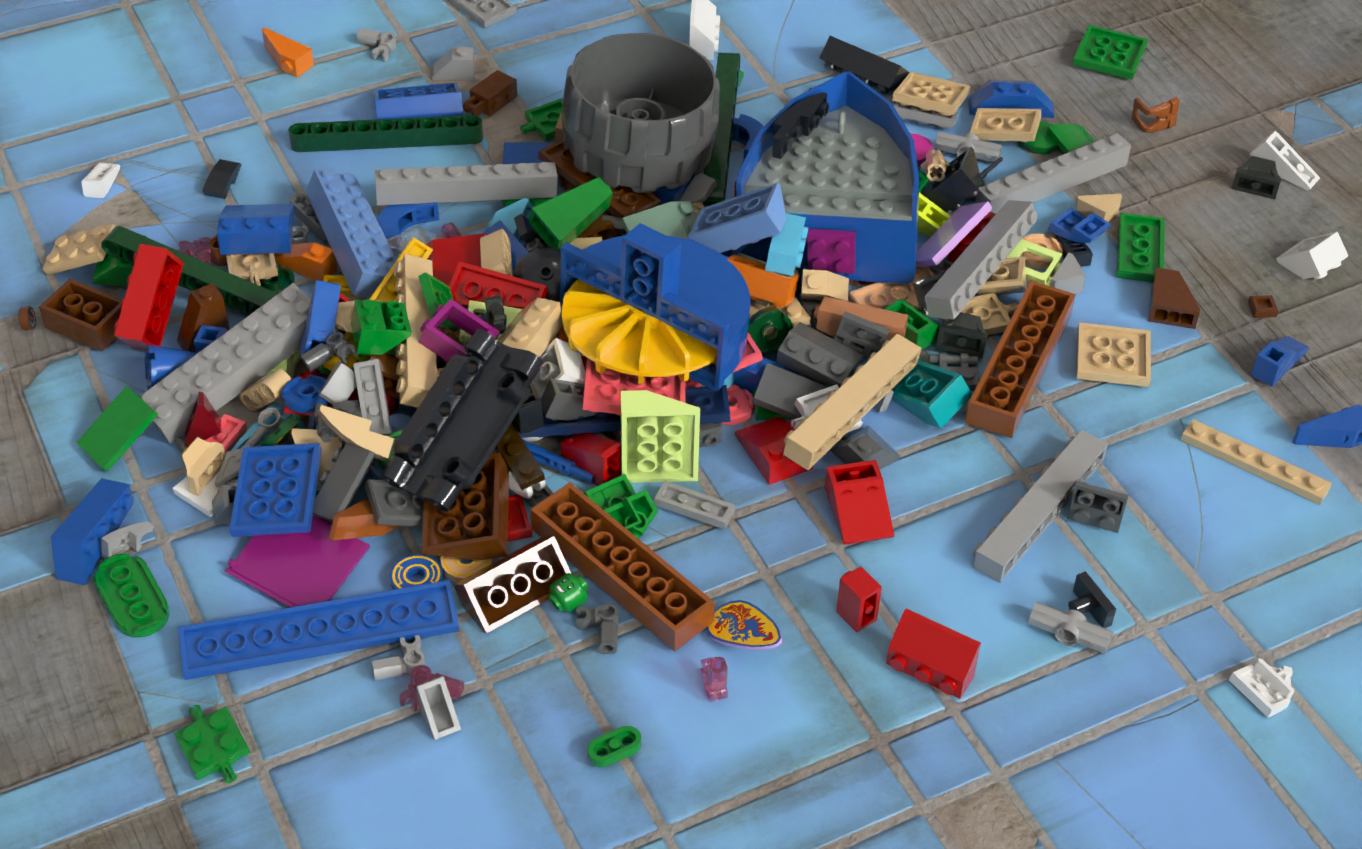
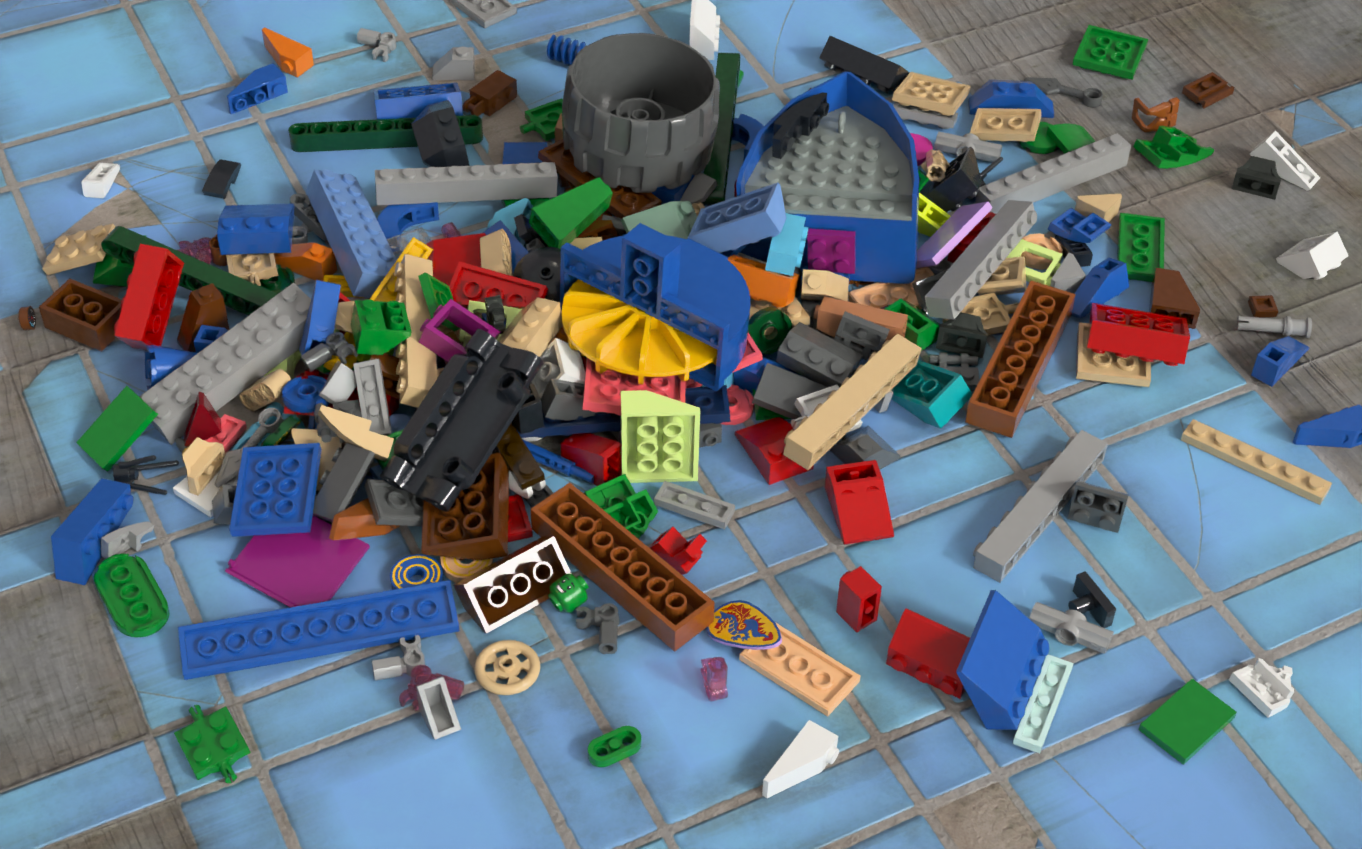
none -> black plant [113,455,179,495]
none -> blue slope [227,63,288,115]
none -> black wedge [411,100,470,167]
none -> tan plate [474,640,540,695]
none -> blue piece [547,35,590,65]
none -> red brick [649,526,707,575]
none -> light nougat tile [739,622,861,717]
none -> white slope [762,720,839,798]
none -> blue slope [956,590,1049,730]
none -> light aqua plate [1013,655,1074,754]
none -> dark grey piece [1024,77,1103,108]
none -> blue slope [1071,258,1129,318]
none -> red slope [1087,303,1190,366]
none -> green slope [1133,126,1214,168]
none -> green tile [1139,679,1237,765]
none -> reddish brown plate [1182,72,1235,109]
none -> light grey pin [1236,316,1312,338]

